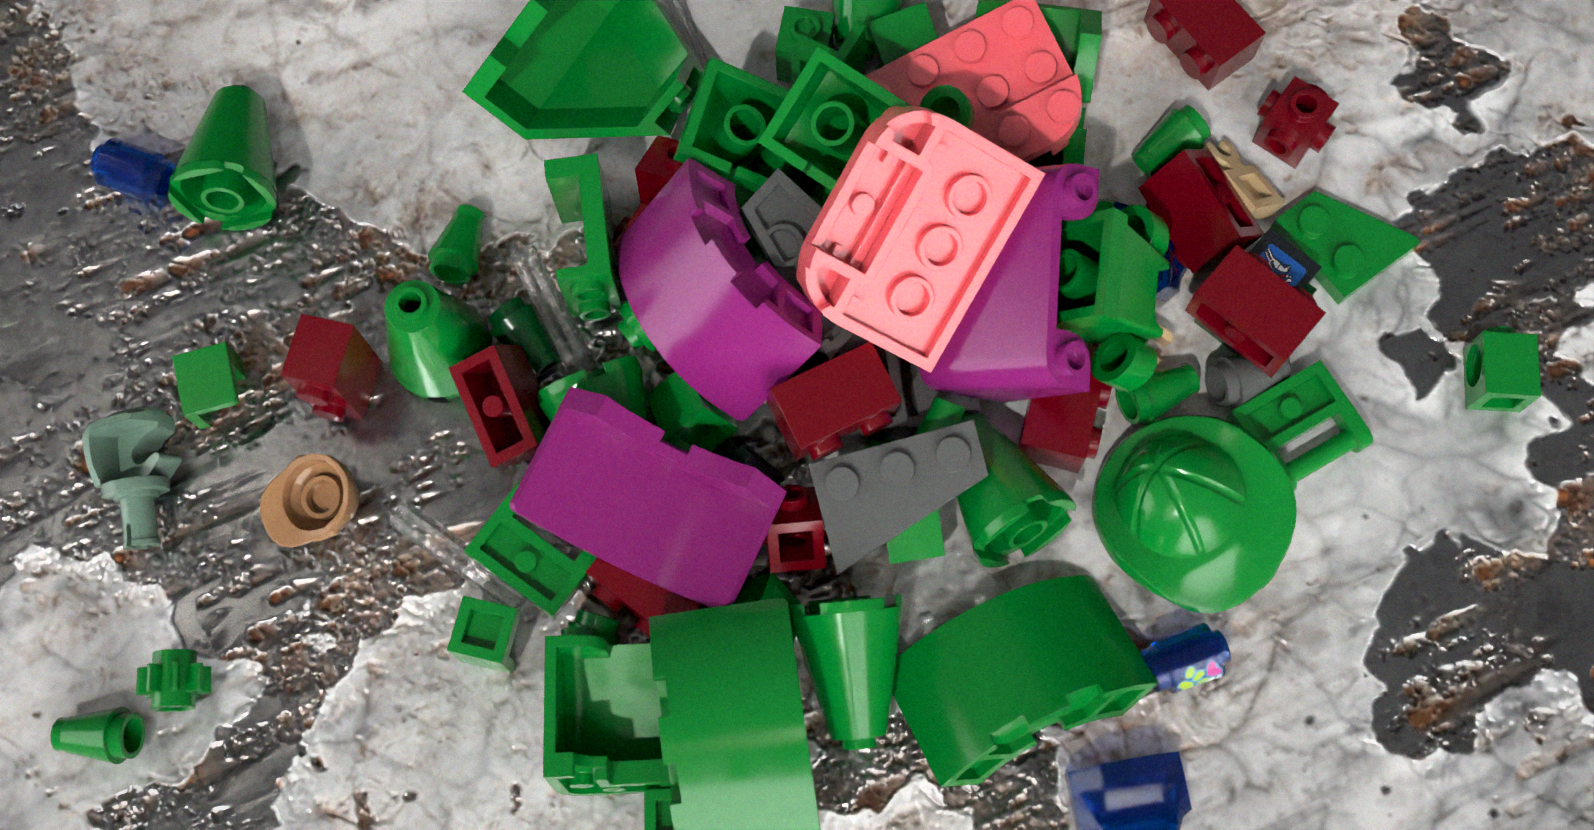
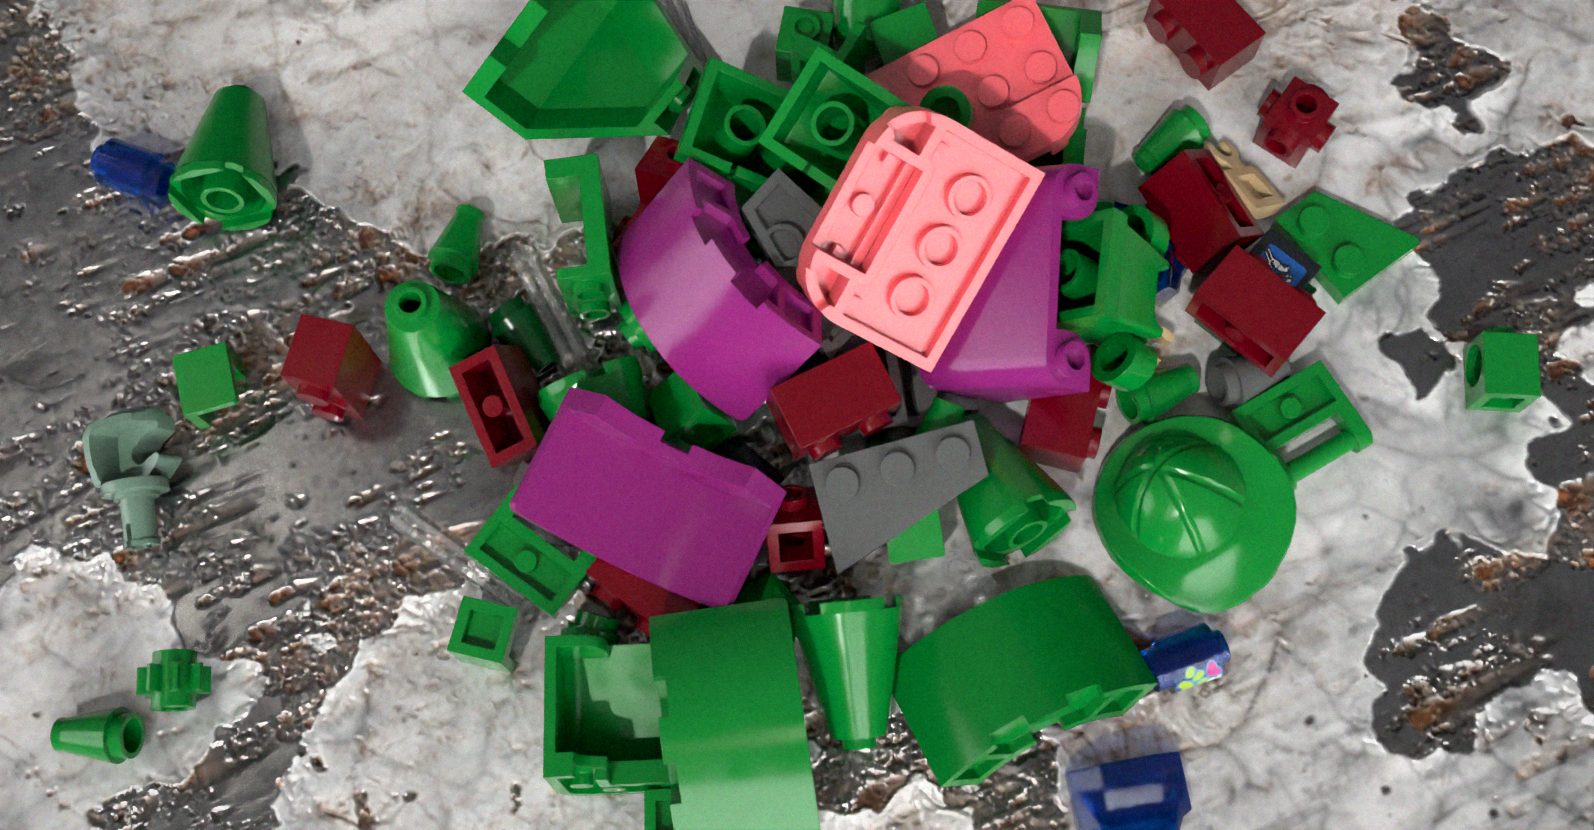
medium nougat hat [260,453,360,547] -> none

